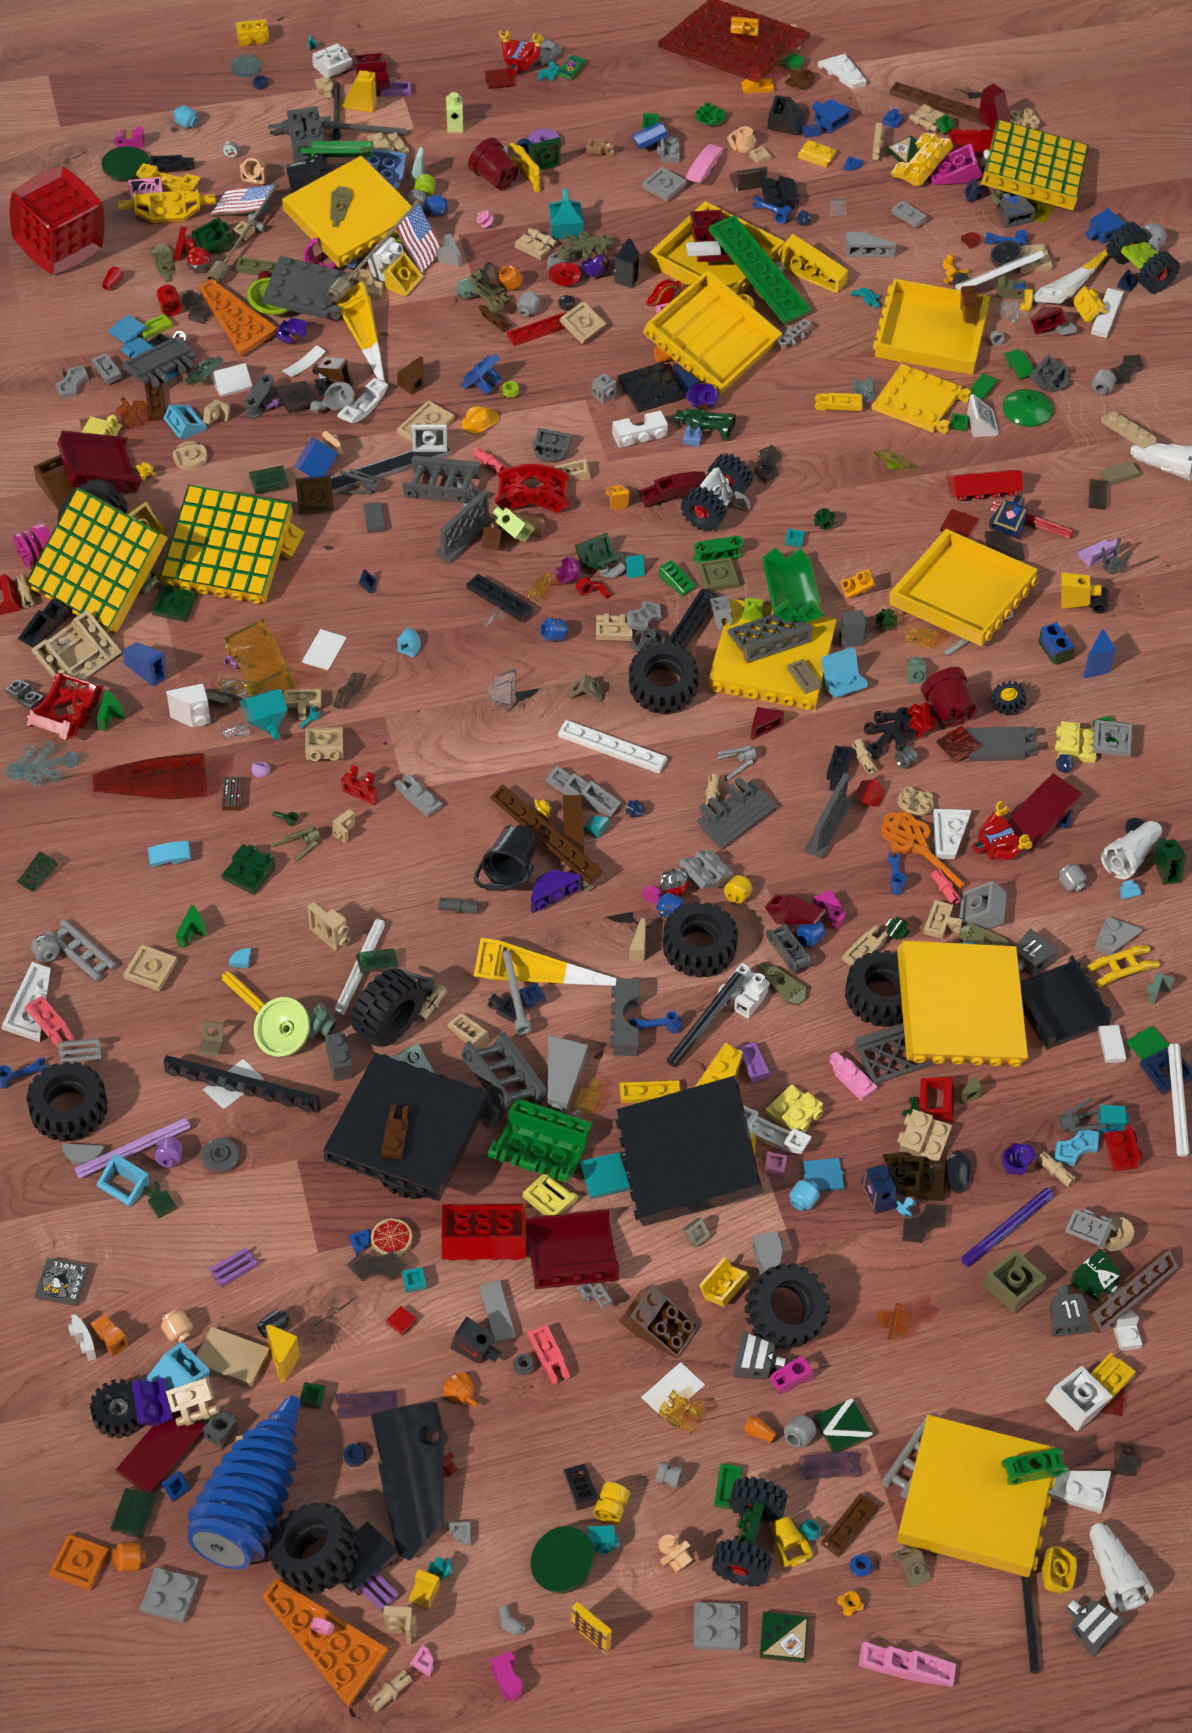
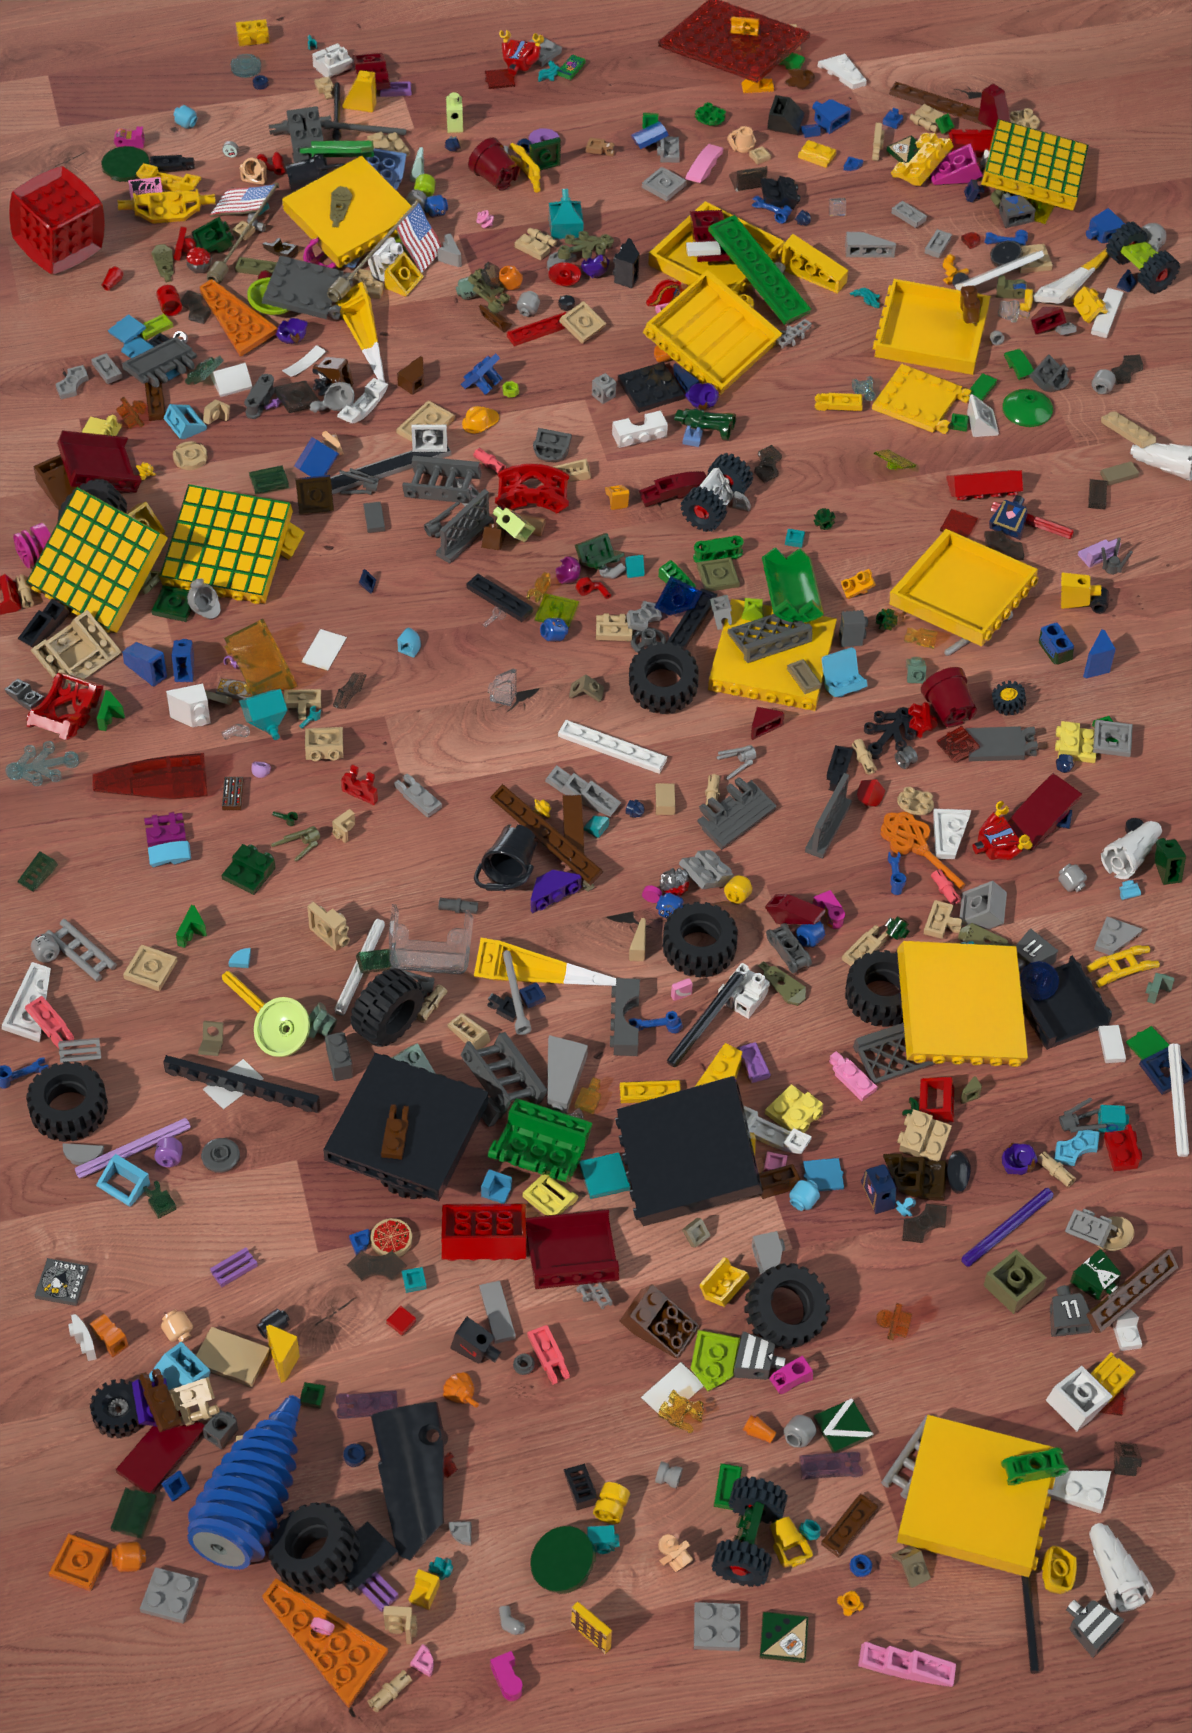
none -> reddish brown hinge [139,1368,182,1432]
none -> magenta plate [144,812,186,848]
none -> blue torso [172,639,194,682]
none -> light grey piece [187,579,221,619]
none -> red plant [257,152,285,175]
none -> dark brown slope [263,238,298,258]
none -> clear windscreen [389,904,474,974]
none -> dark grey plant [424,501,460,538]
none -> dark blue plate [445,136,461,152]
none -> dark azure panel [481,1169,512,1204]
none -> clear neon green piece [534,593,579,629]
none -> clear blue slope [654,576,703,616]
none -> tan slope [656,783,675,815]
none -> bright pink tile [671,978,693,1001]
none -> lime tile [691,1330,740,1392]
none -> reddish brown slope [759,1164,801,1199]
none -> light grey plate [924,229,952,258]
none -> clear blue piece [1020,961,1059,1000]

